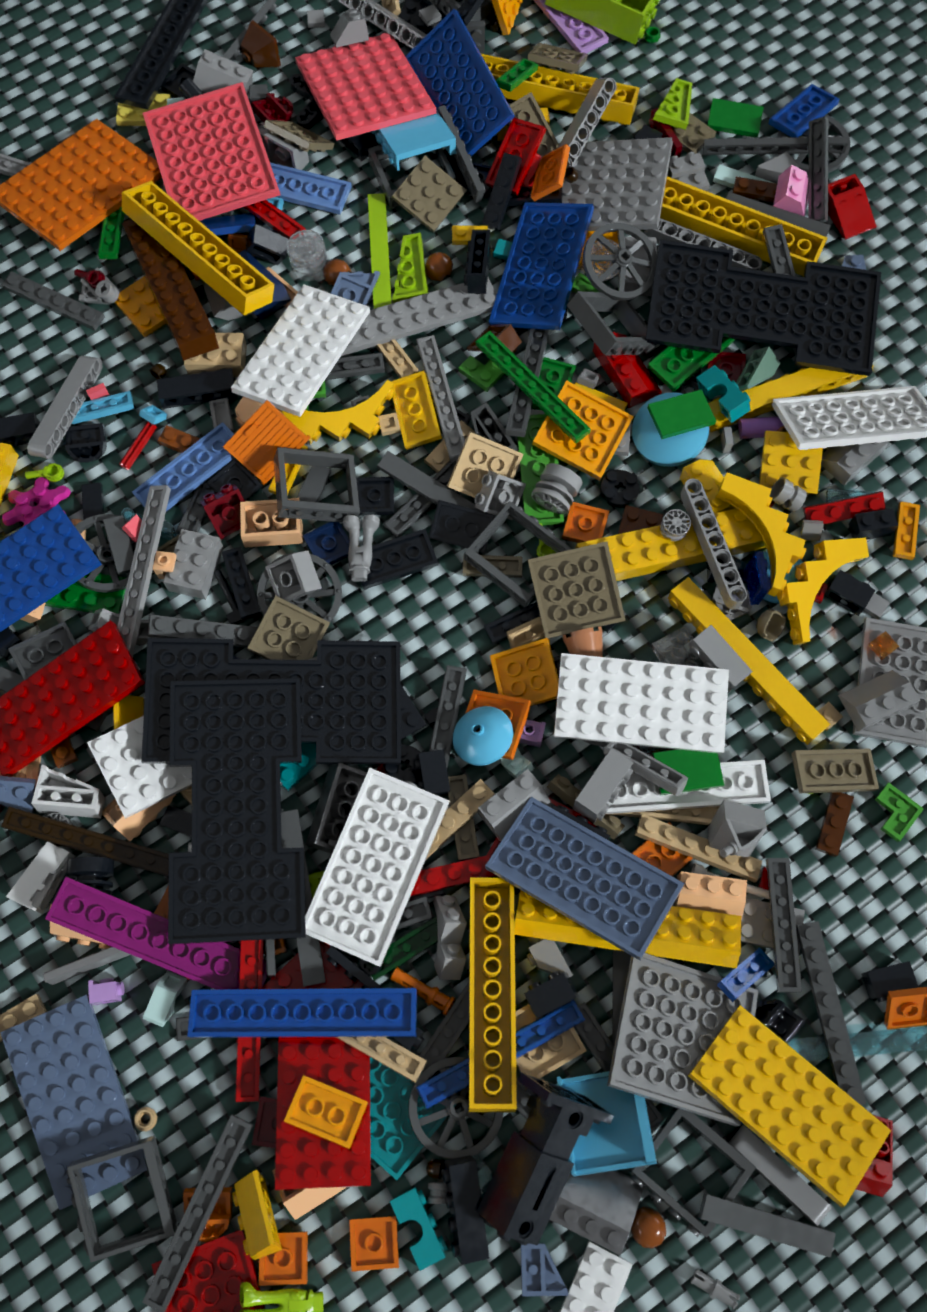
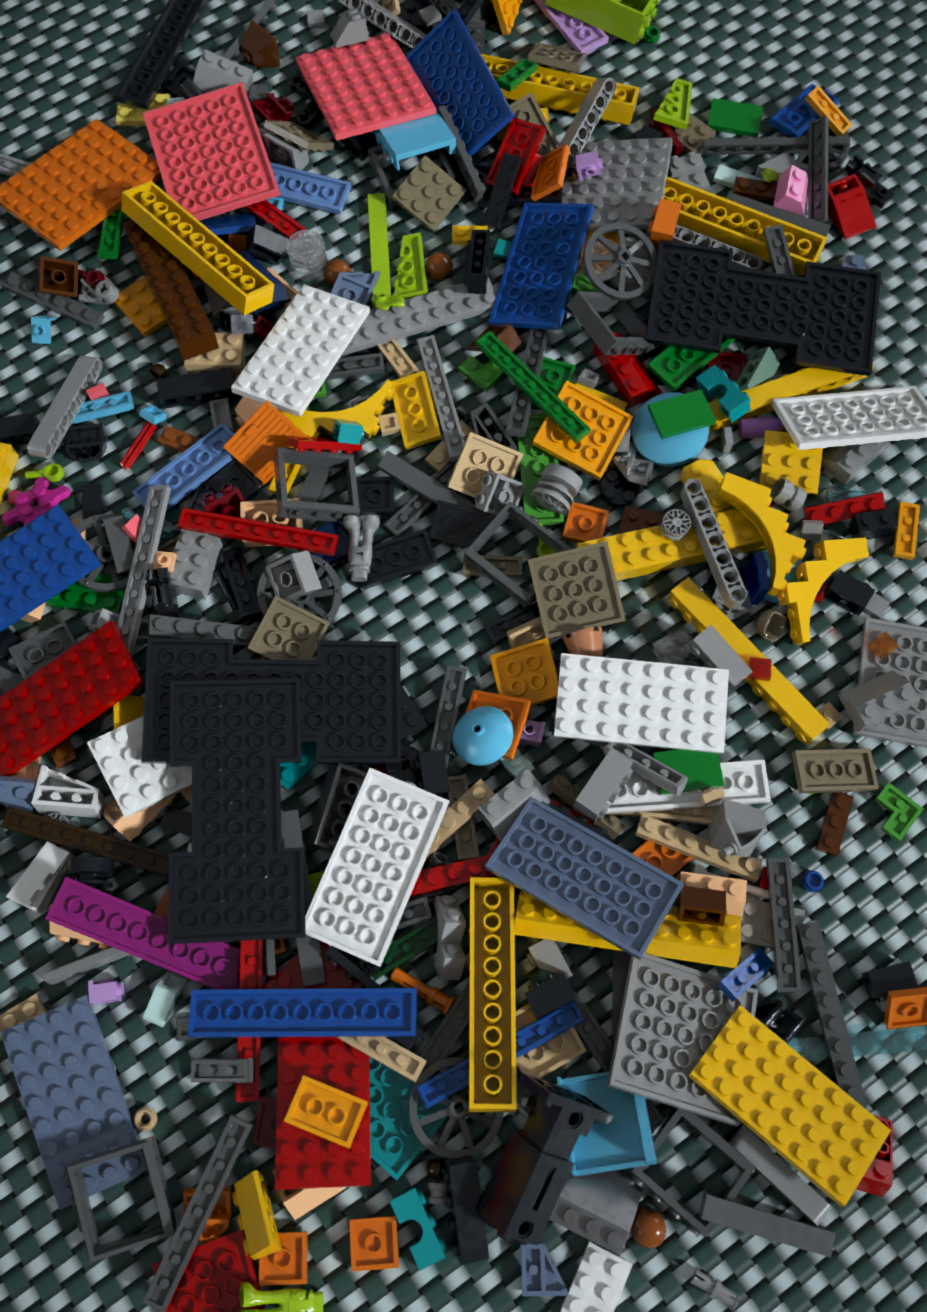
none -> medium azure bracket [31,315,57,344]
none -> reddish brown slope [38,256,78,298]
none -> black plate [147,567,180,618]
none -> red plate [177,508,339,556]
none -> dark grey tile [191,1058,253,1083]
none -> black brick [220,310,255,334]
none -> dark red plate [252,314,274,341]
none -> red plate [287,437,362,454]
none -> teal brick [332,419,364,445]
none -> lime plate [371,293,405,311]
none -> dark grey hinge [429,852,448,868]
none -> lavender brick [576,151,603,182]
none -> light grey slope [613,452,654,486]
none -> orange slope [648,198,682,248]
none -> reddish brown brick [678,886,726,927]
none -> tan plate [698,787,725,807]
none -> clear red plate [749,657,771,681]
none -> lime plate [760,167,780,183]
none -> blue plate [802,870,824,892]
none -> light orange plate [804,86,853,136]
none -> black plate [844,155,894,209]

